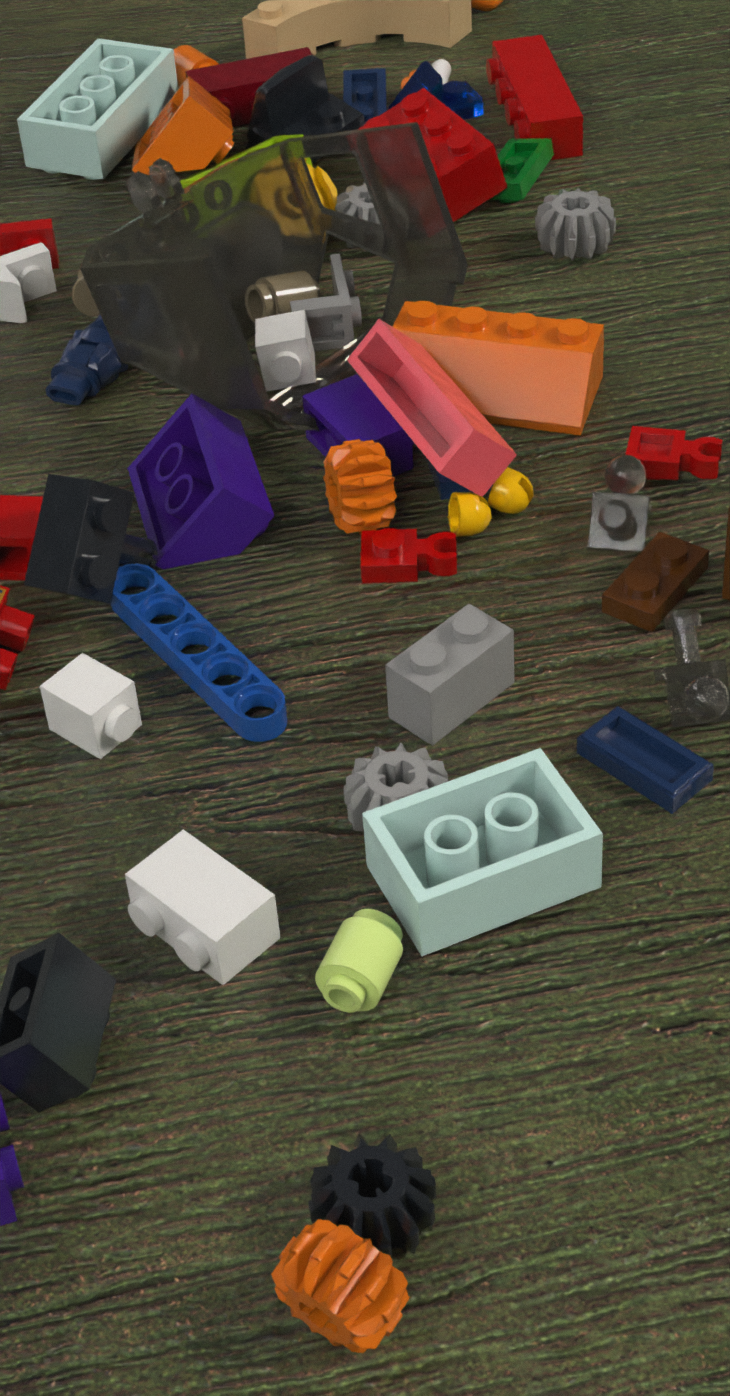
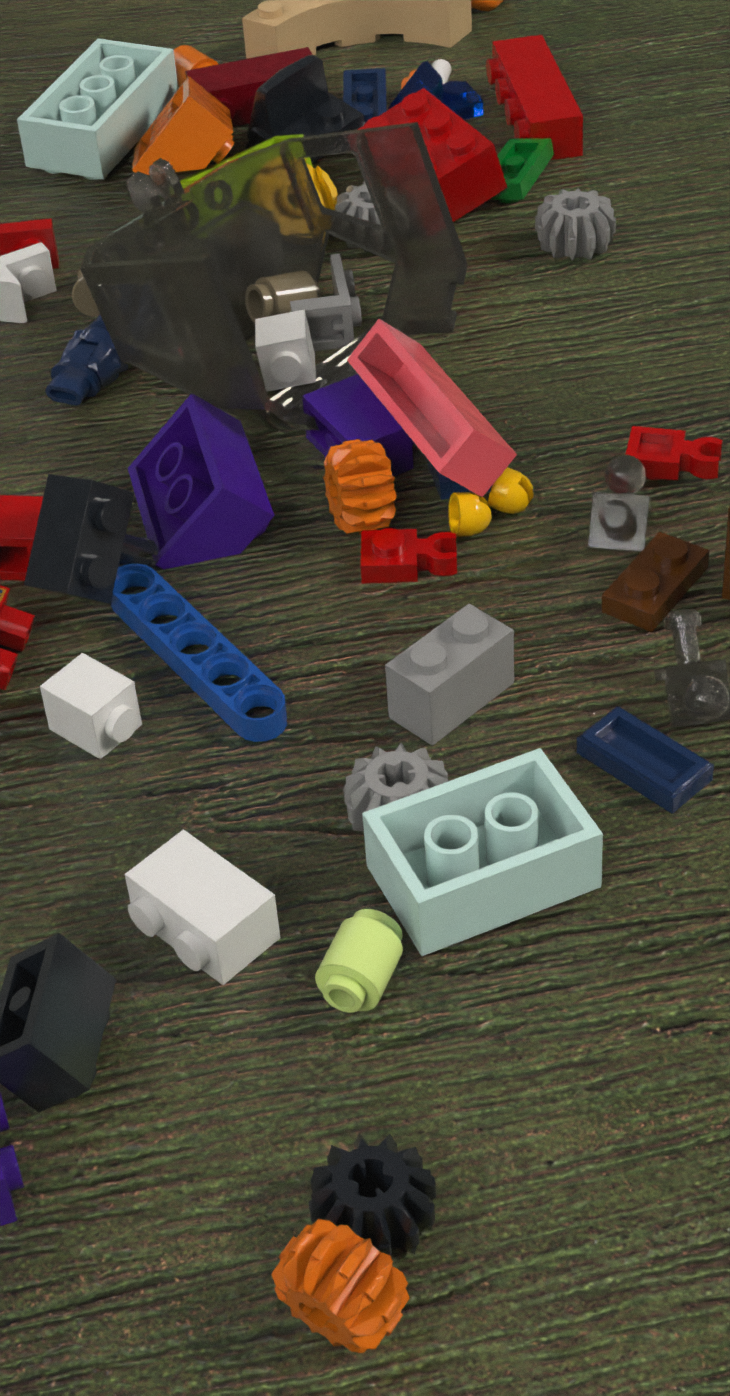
orange slope [392,301,604,436] -> none

